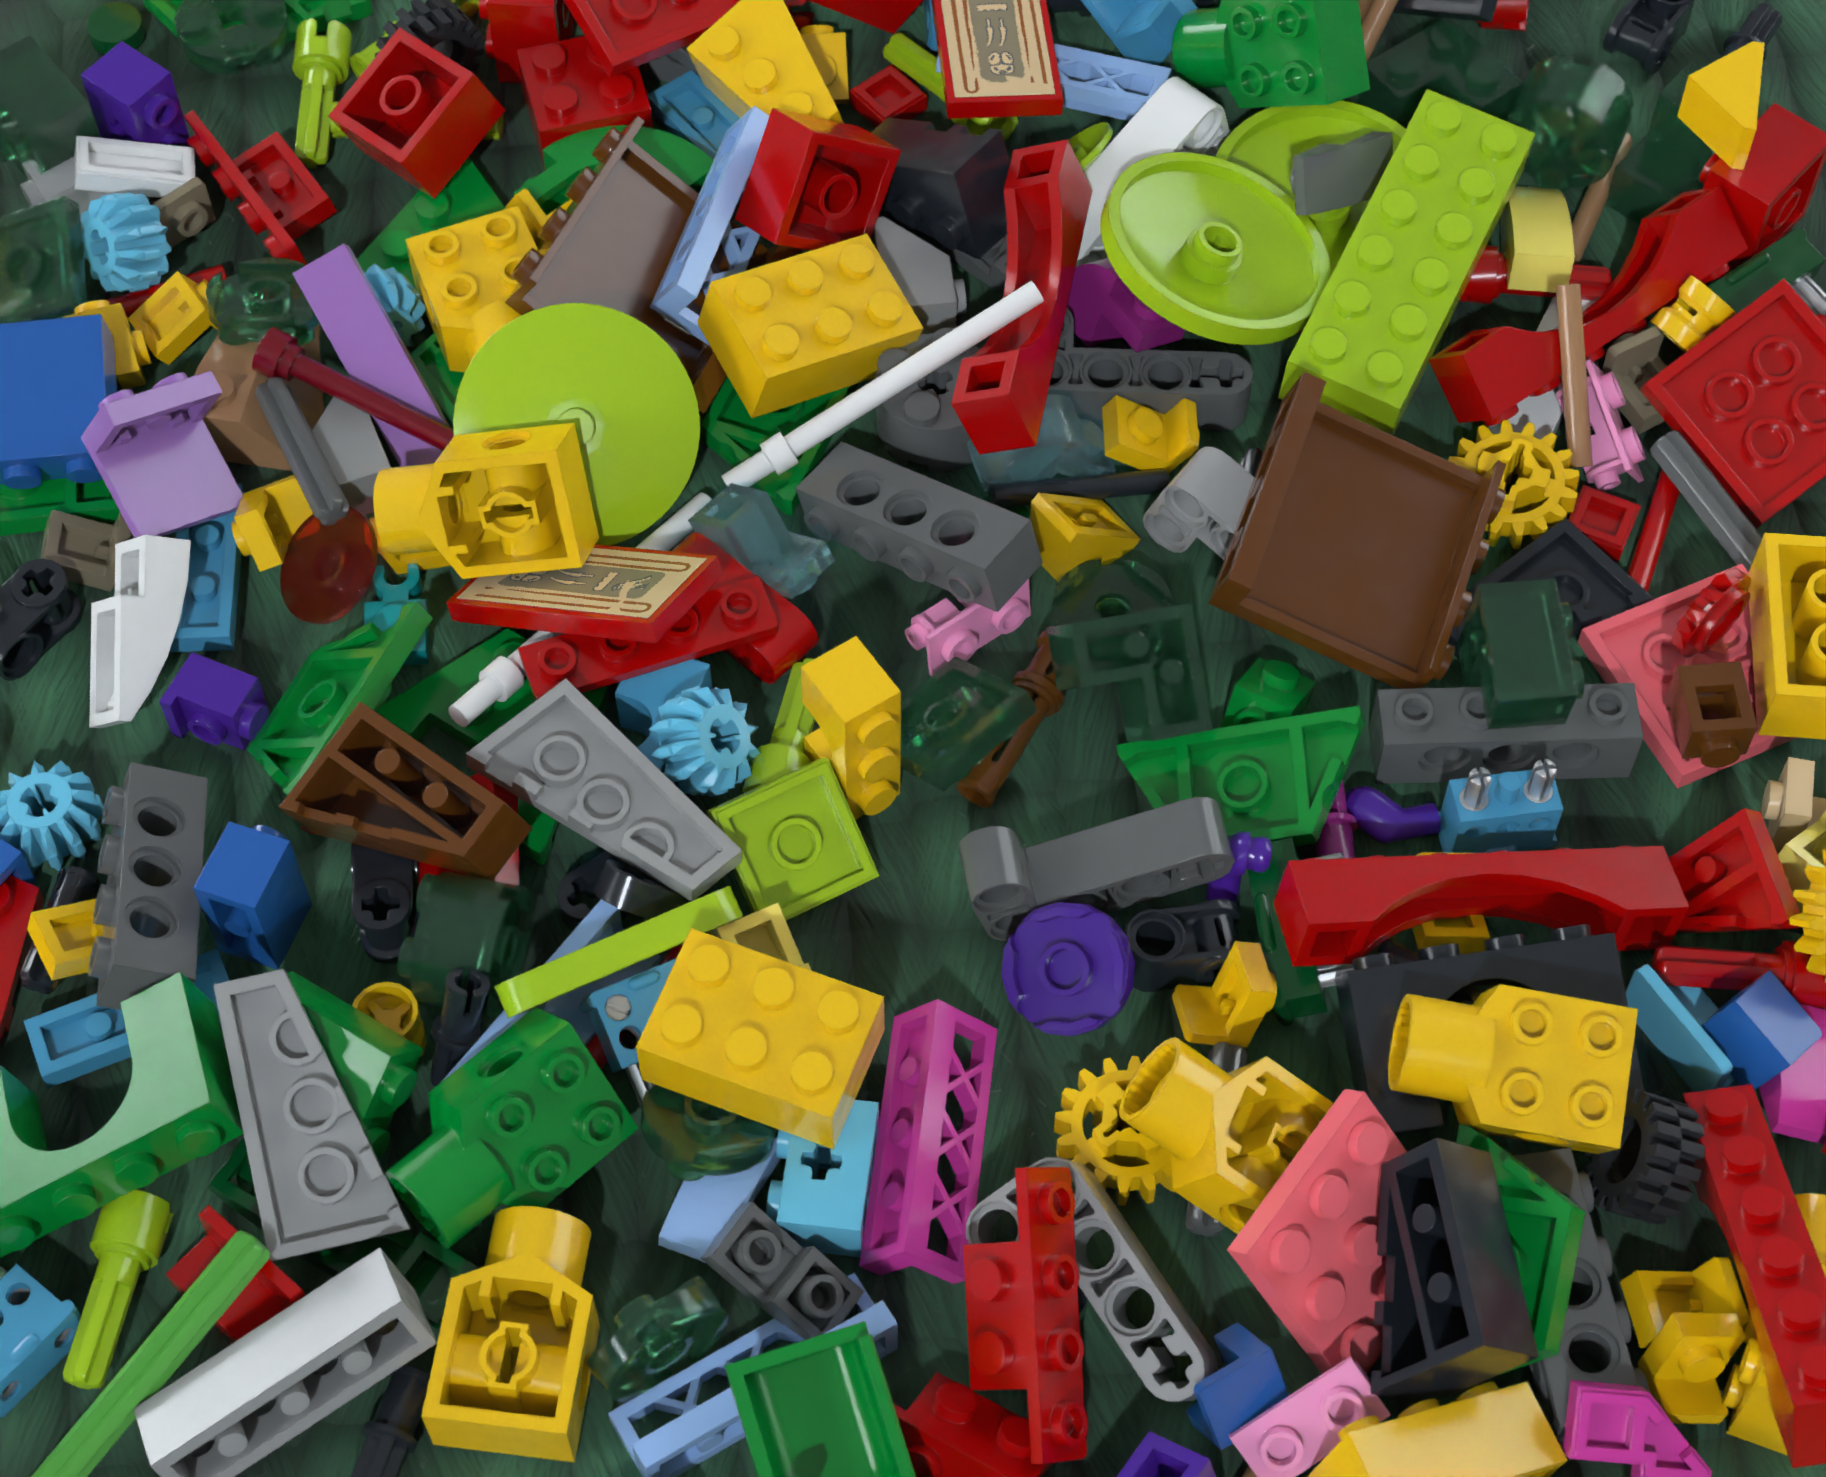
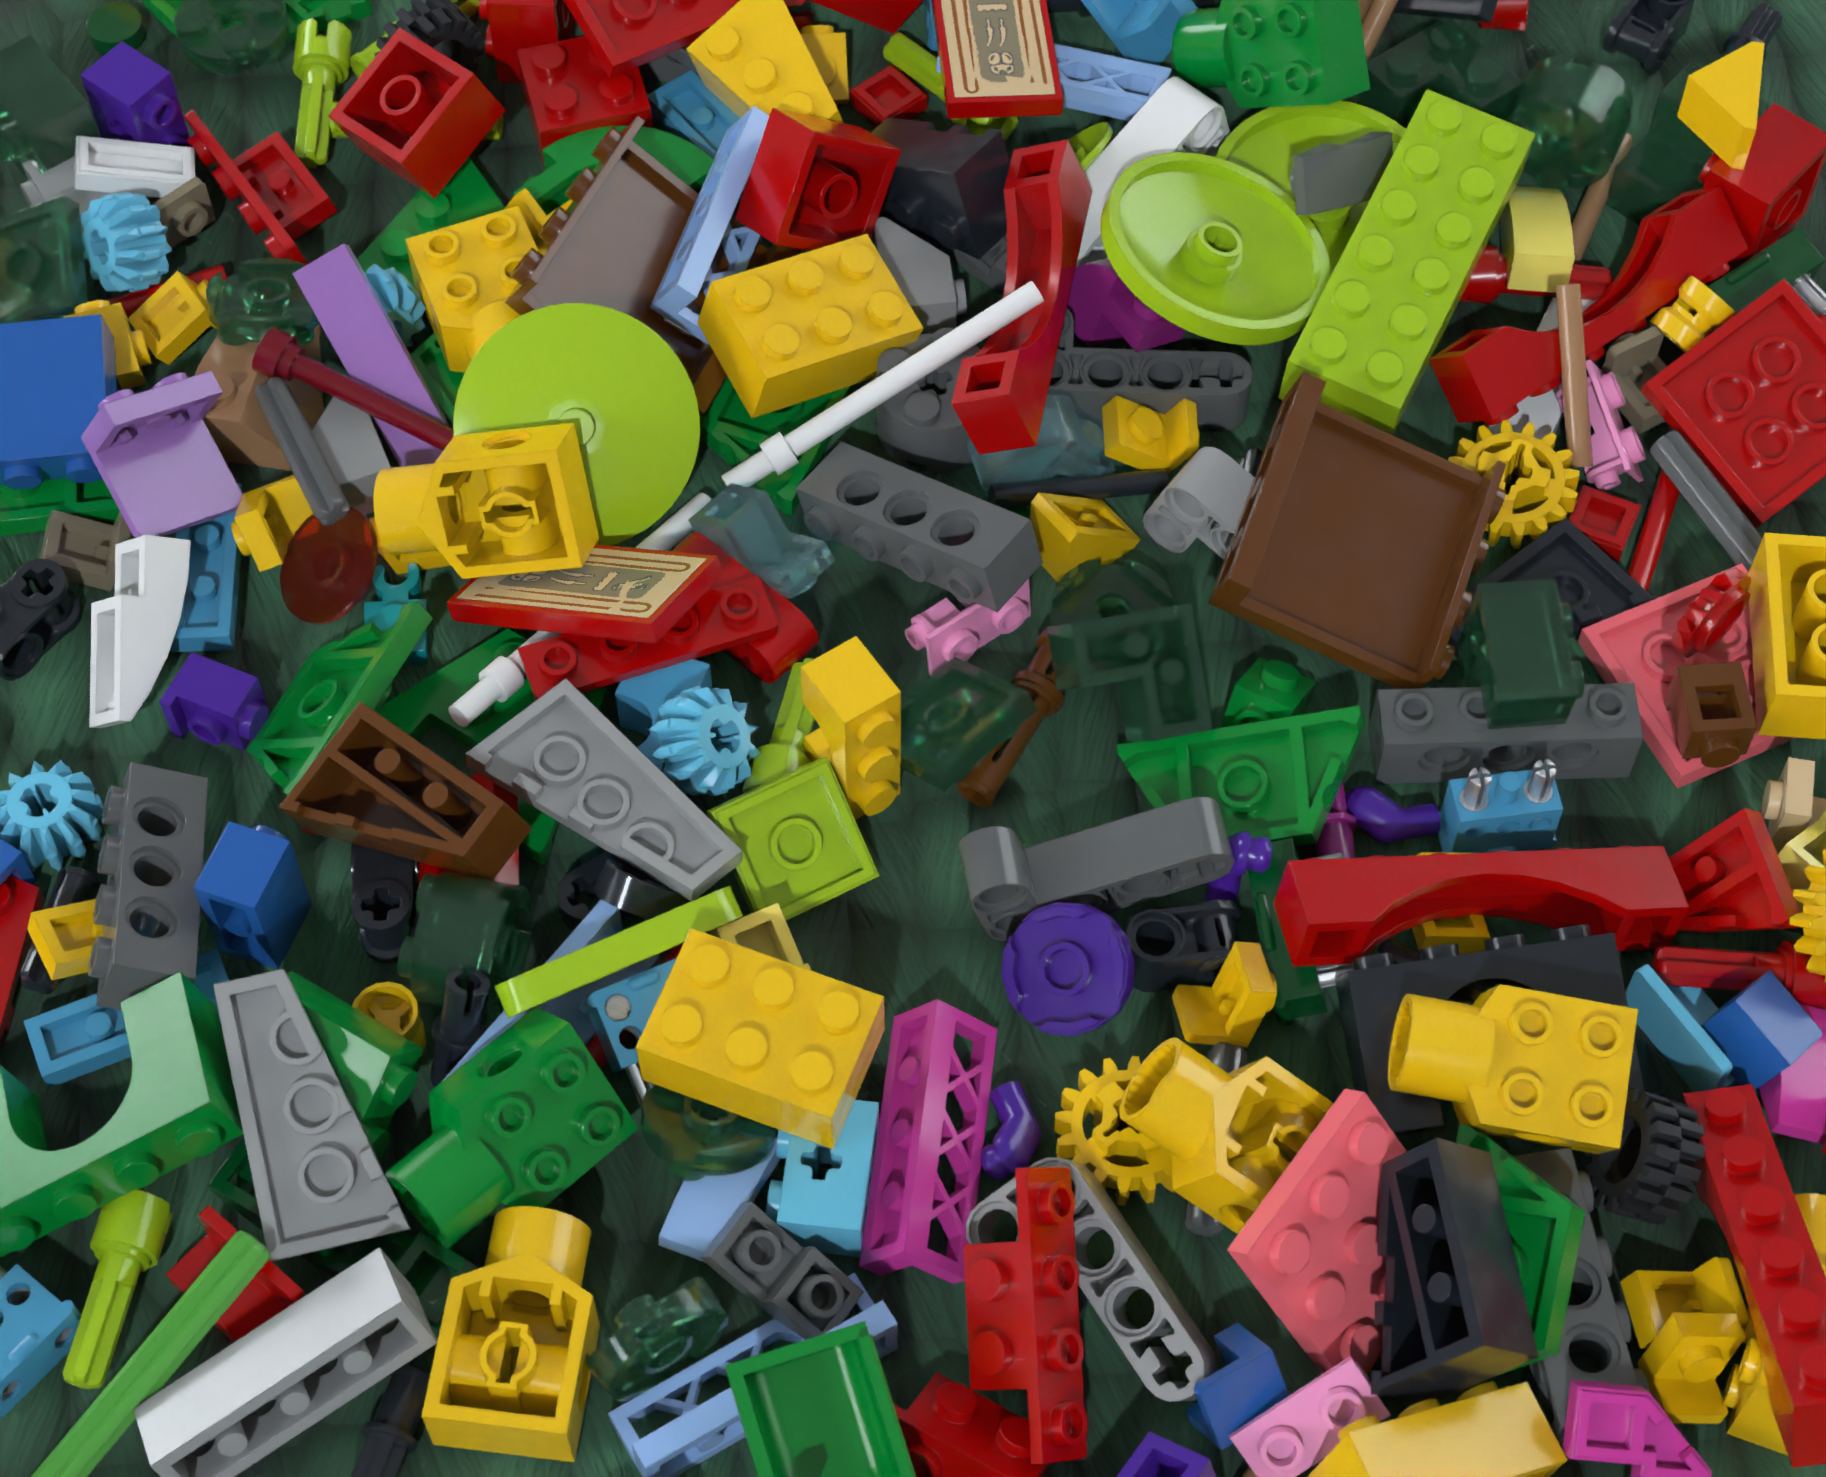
none -> dark purple arm [980,1081,1042,1180]

